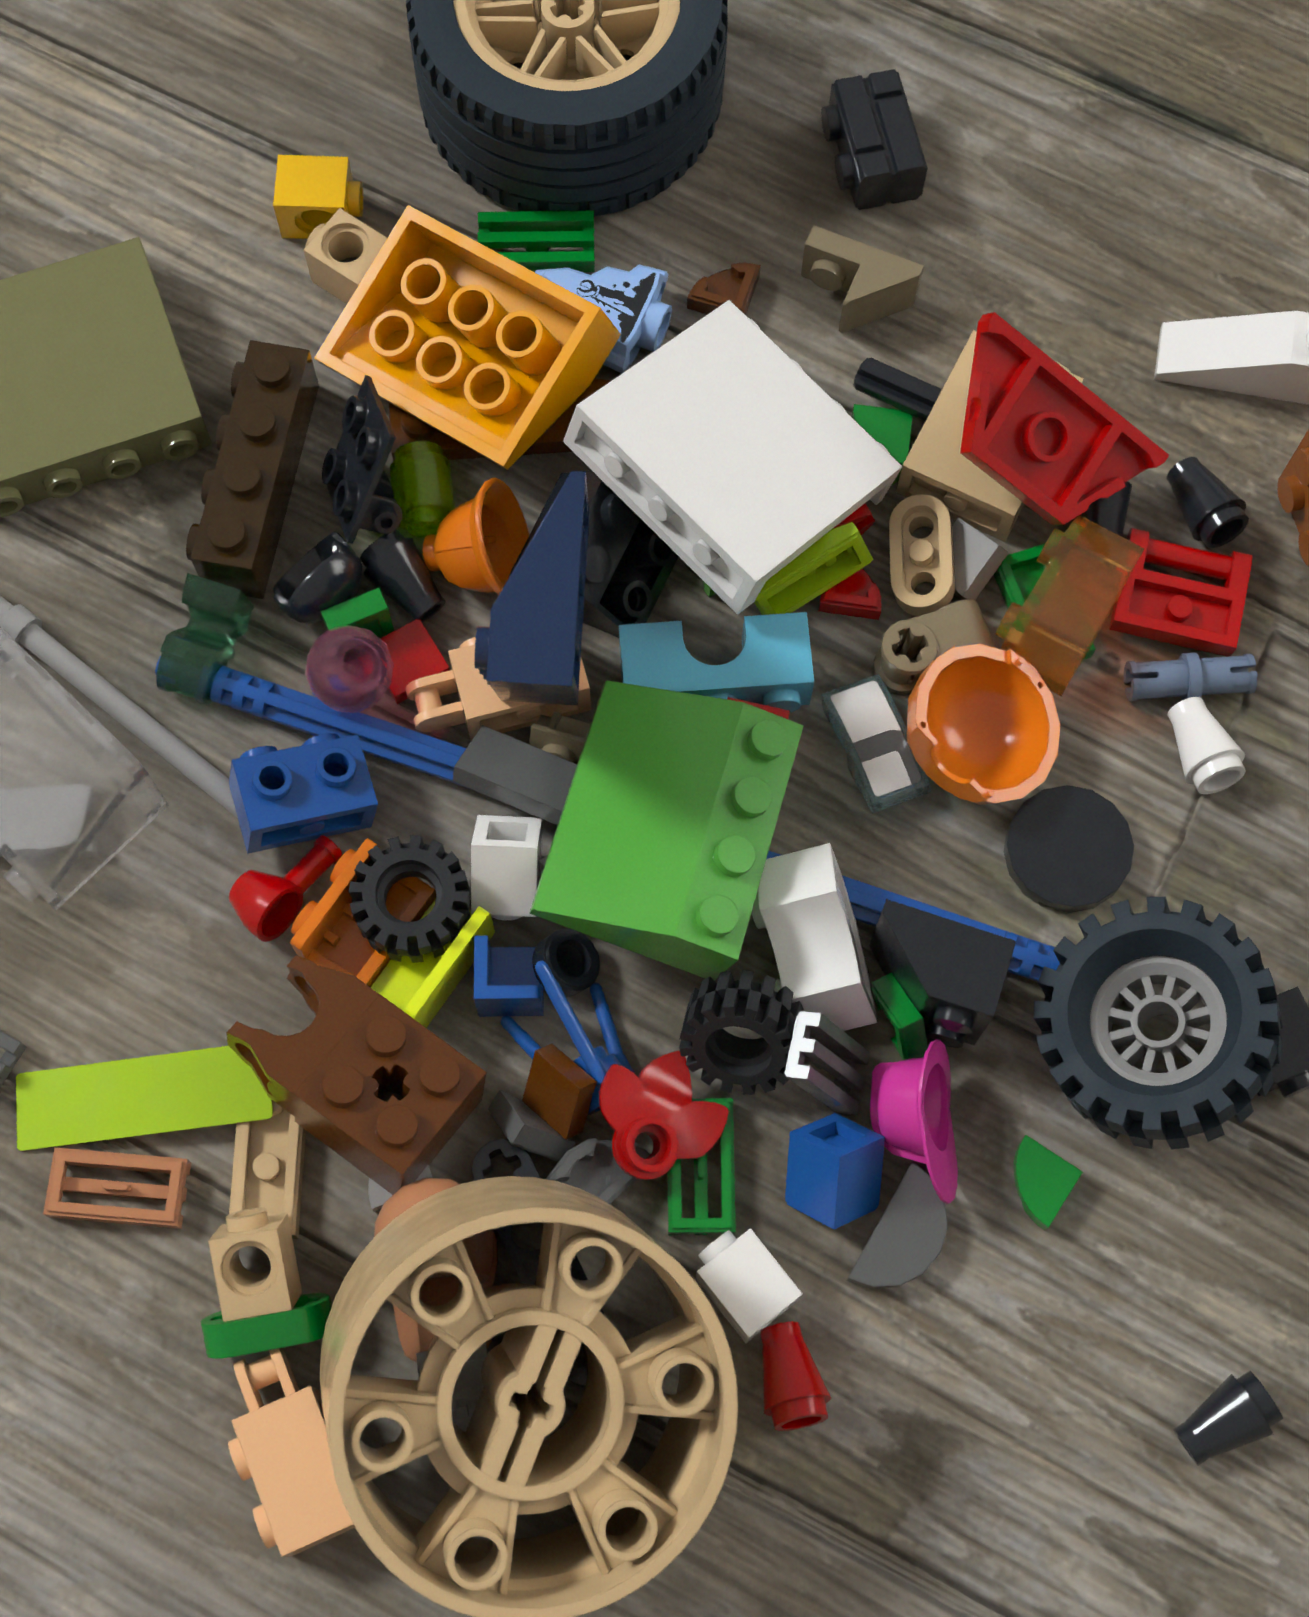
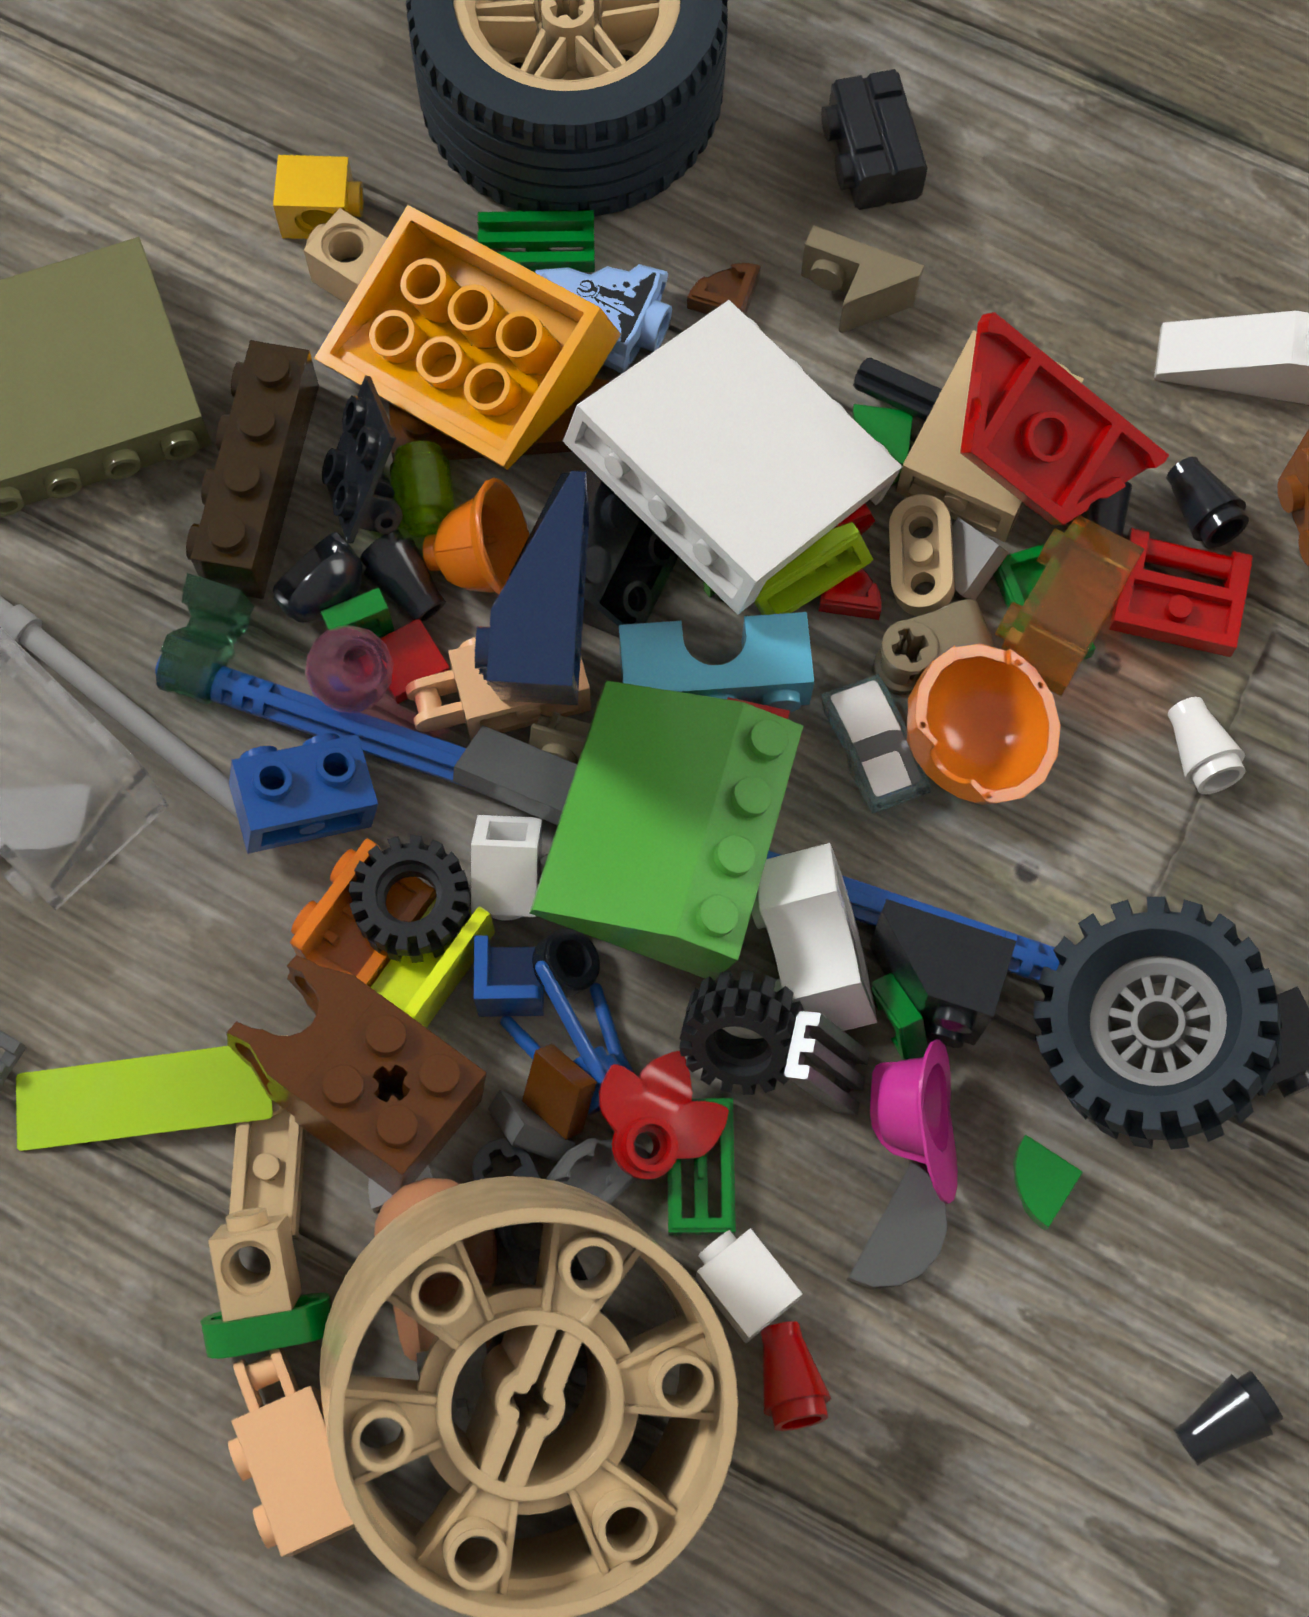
nougat tile [43,1147,191,1229] -> none
red bar [229,835,343,942] -> none
blue panel [785,1113,885,1229] -> none
black tile [1003,785,1134,913] -> none
sand blue pin [1124,652,1258,701] -> none

